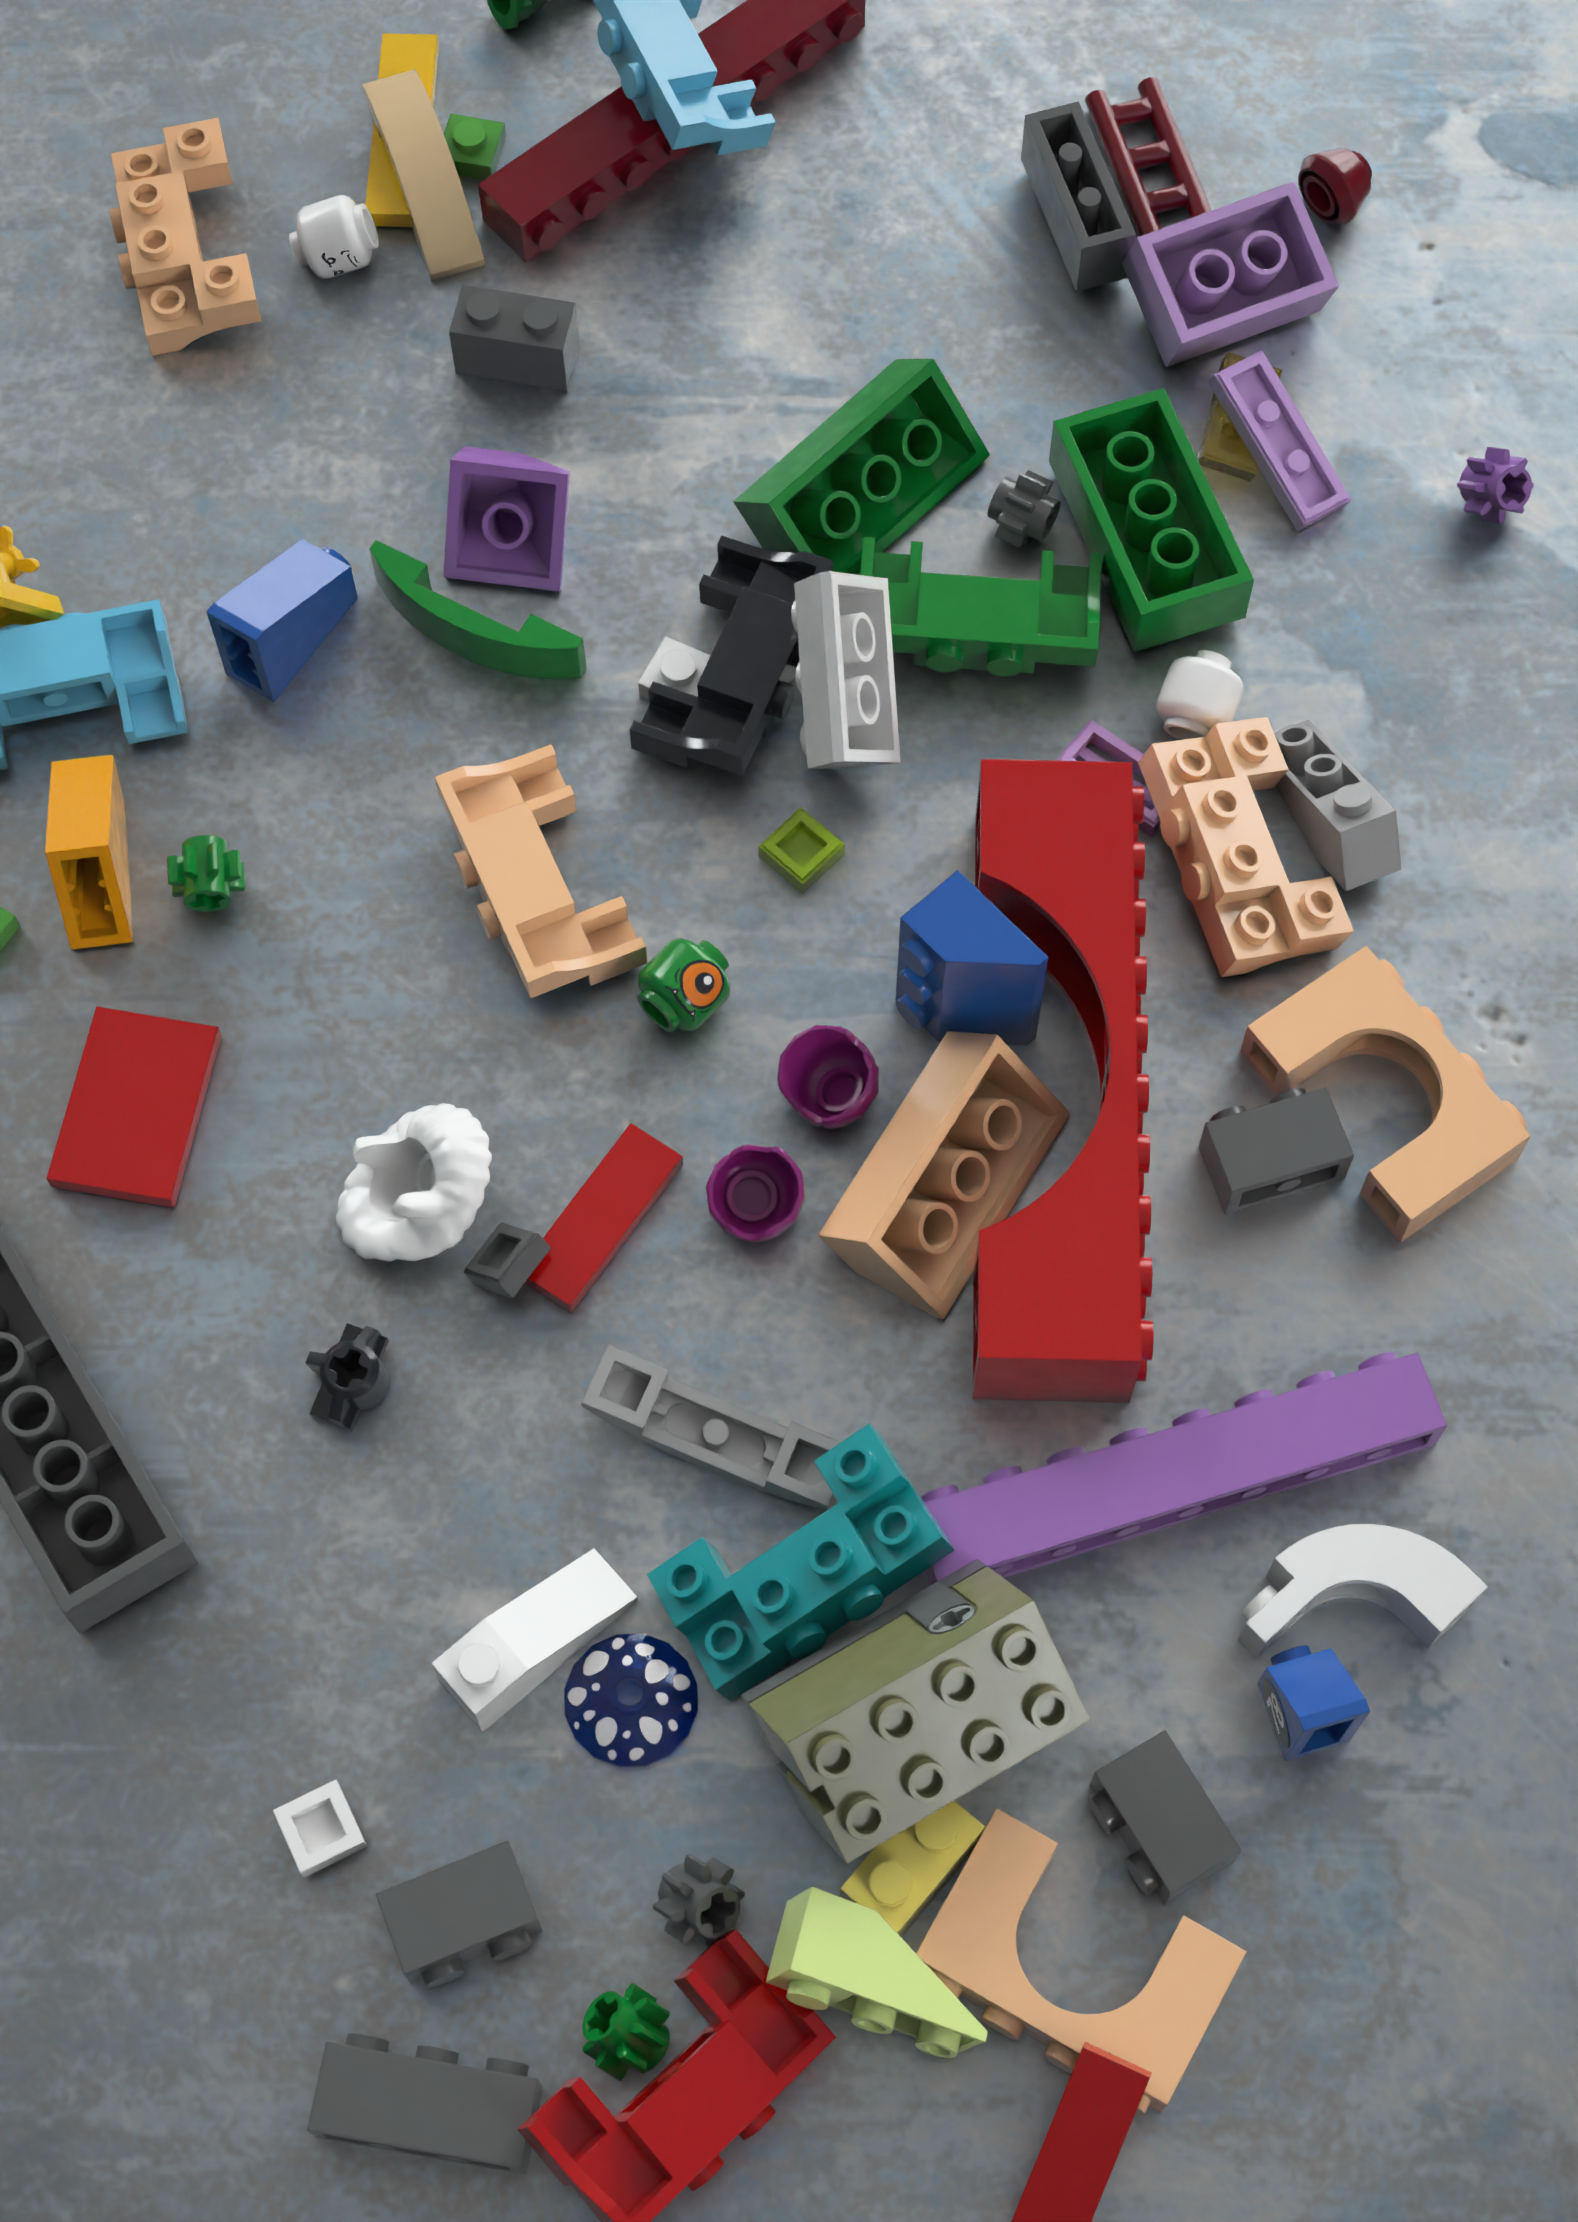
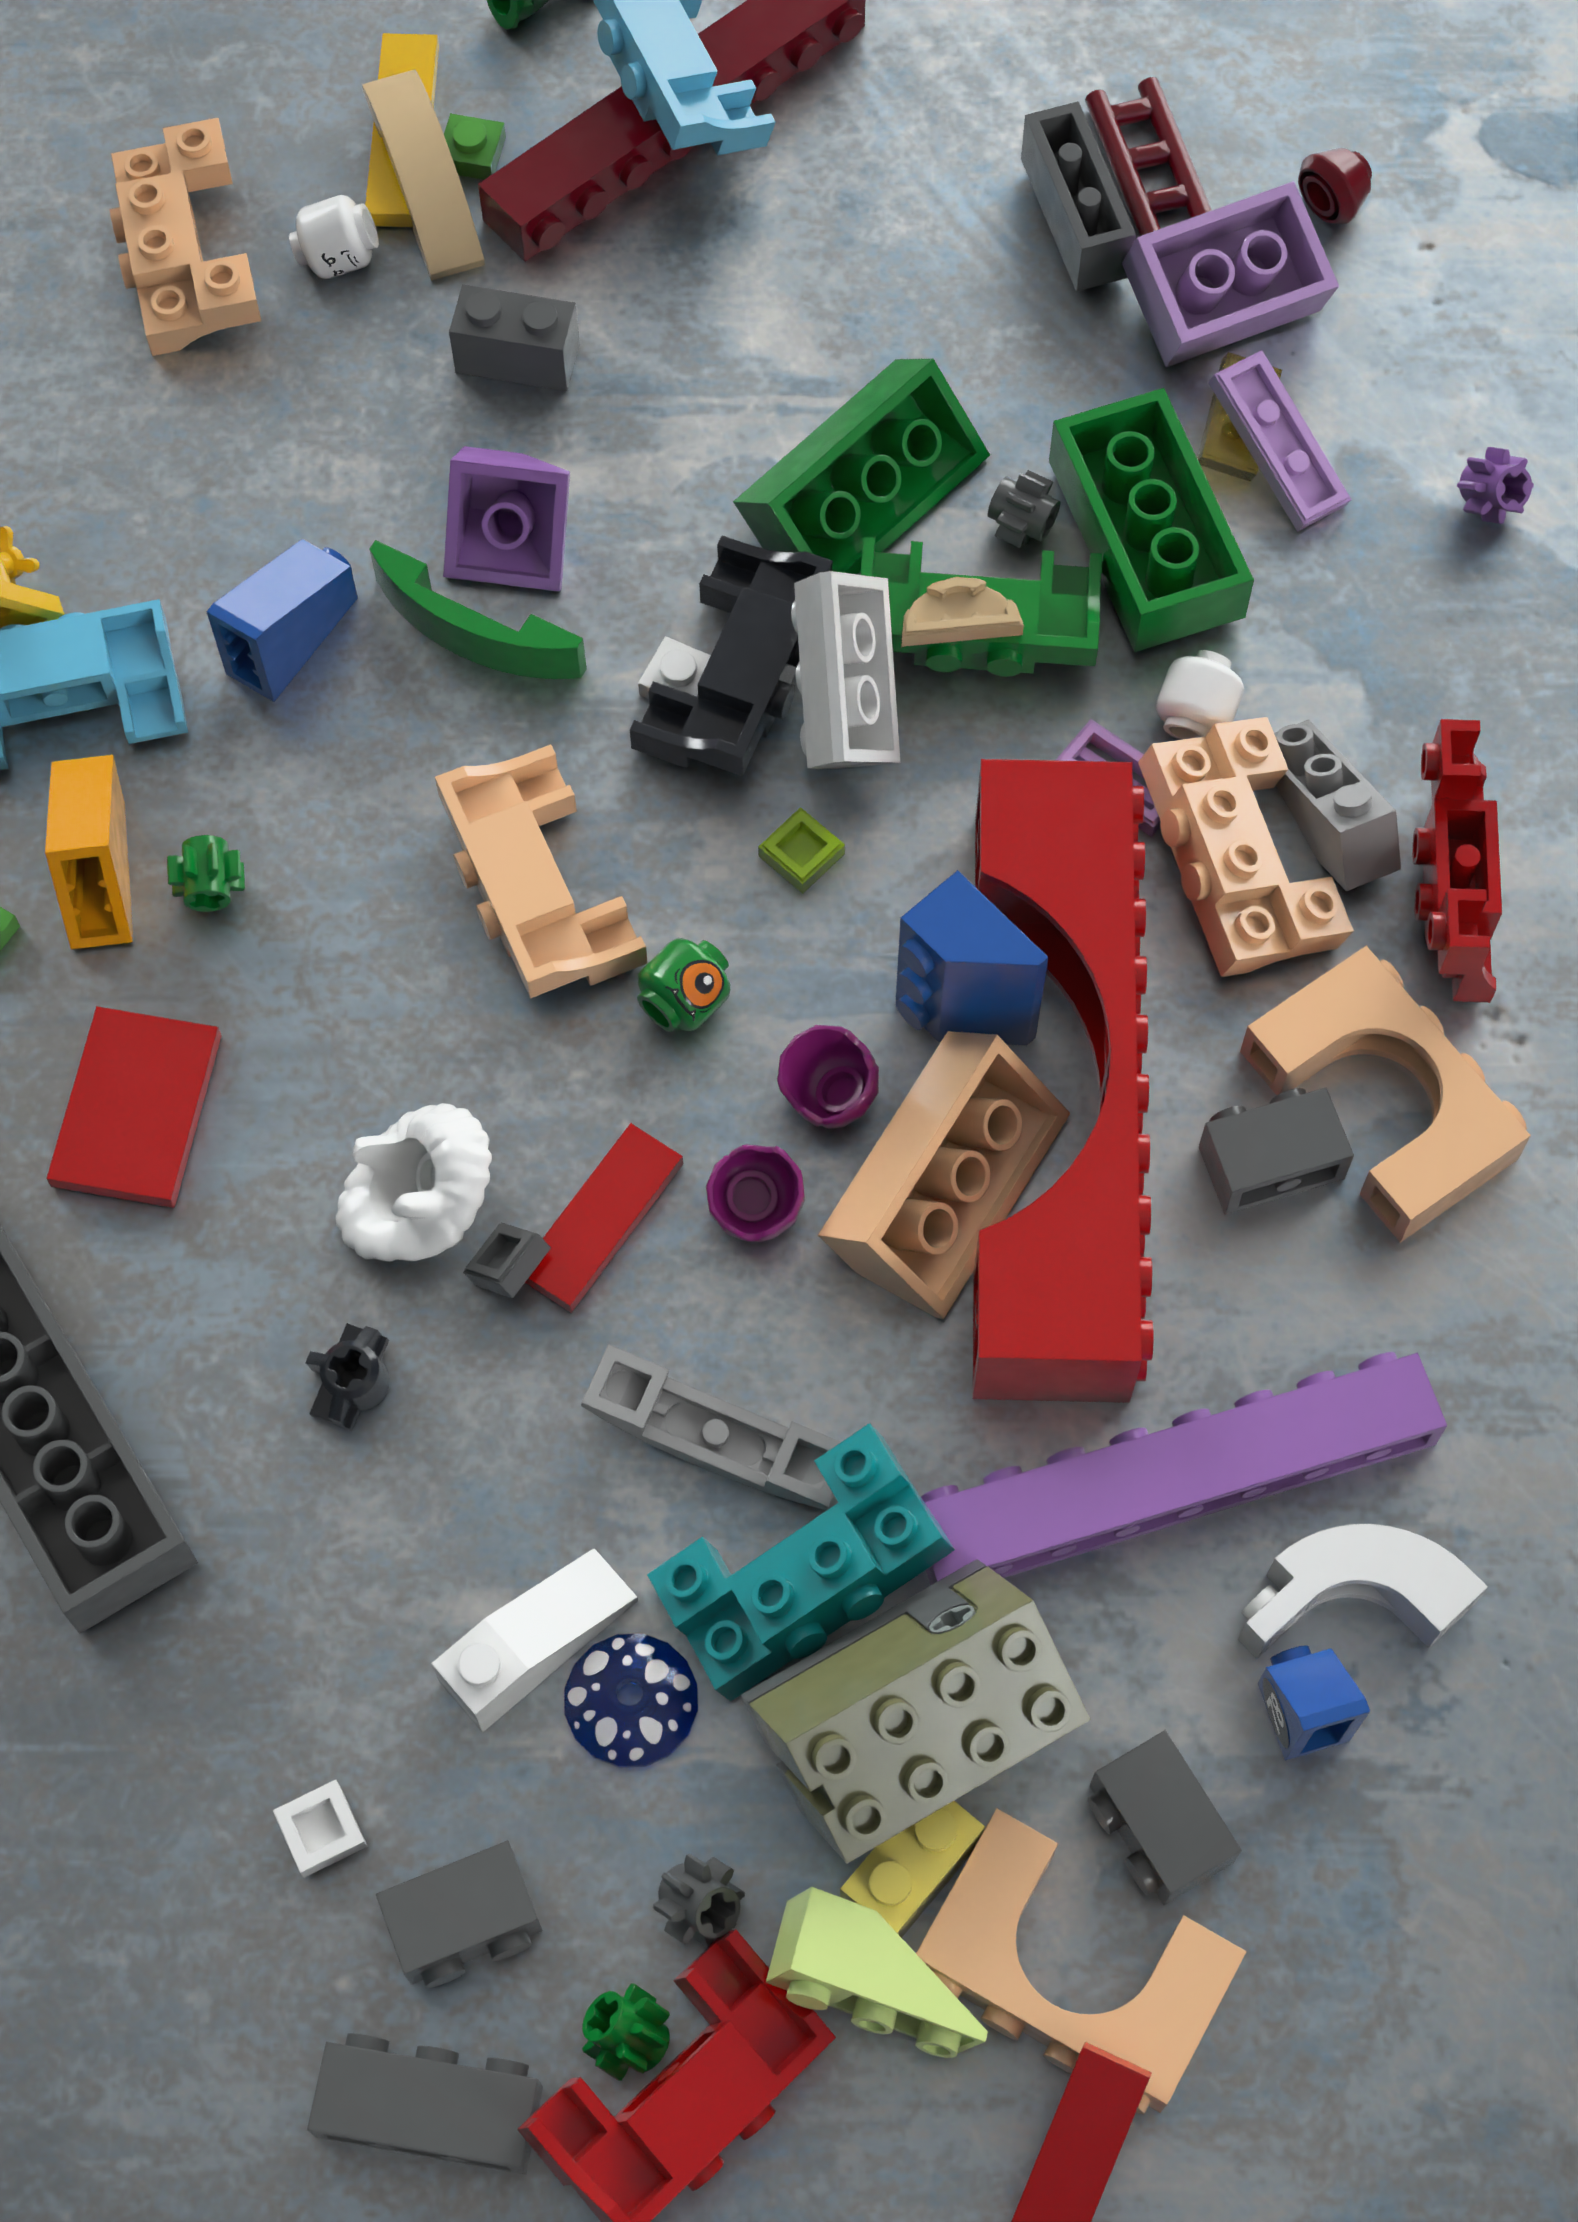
none -> tan tile [902,577,1024,647]
none -> red bracket [1412,719,1502,1003]

